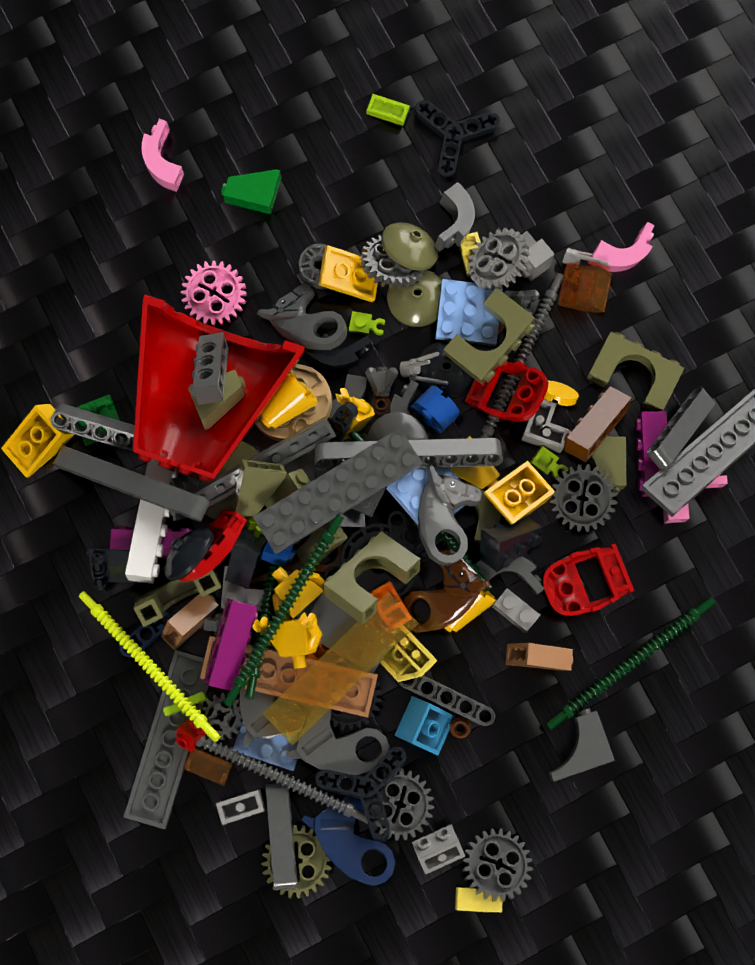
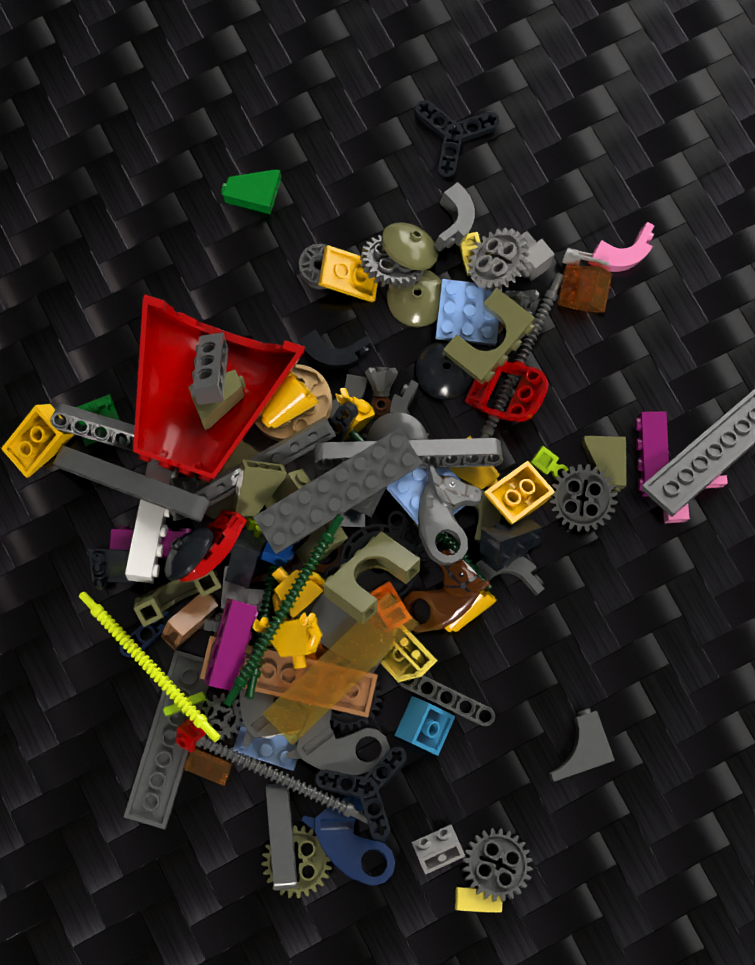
bright pink arch [142,119,184,192] -> none
bright pink gear [181,260,247,327] -> none
light grey brick [216,789,266,825] -> none
dark grey animal [257,284,348,350] -> none
lime plate [349,311,385,336] -> none
dark grey gear [365,769,434,841] -> none
lime plate [366,94,410,126] -> none
light grey plant [400,352,448,385] -> none
blue brick [411,385,460,434] -> none
reddish brown plate [450,717,471,738] -> none
light grey brick [492,589,540,633] -> none
medium nougat slope [506,643,573,670] -> none
light grey brick [521,400,570,454] -> none
red slope [543,544,634,616] -> none
yellow tile [544,380,579,406] -> none
dark green hose [546,597,716,730] -> none
brick [564,386,631,462] -> none
olive arch [586,332,684,412] -> none
dark grey beam [646,387,715,469] -> none

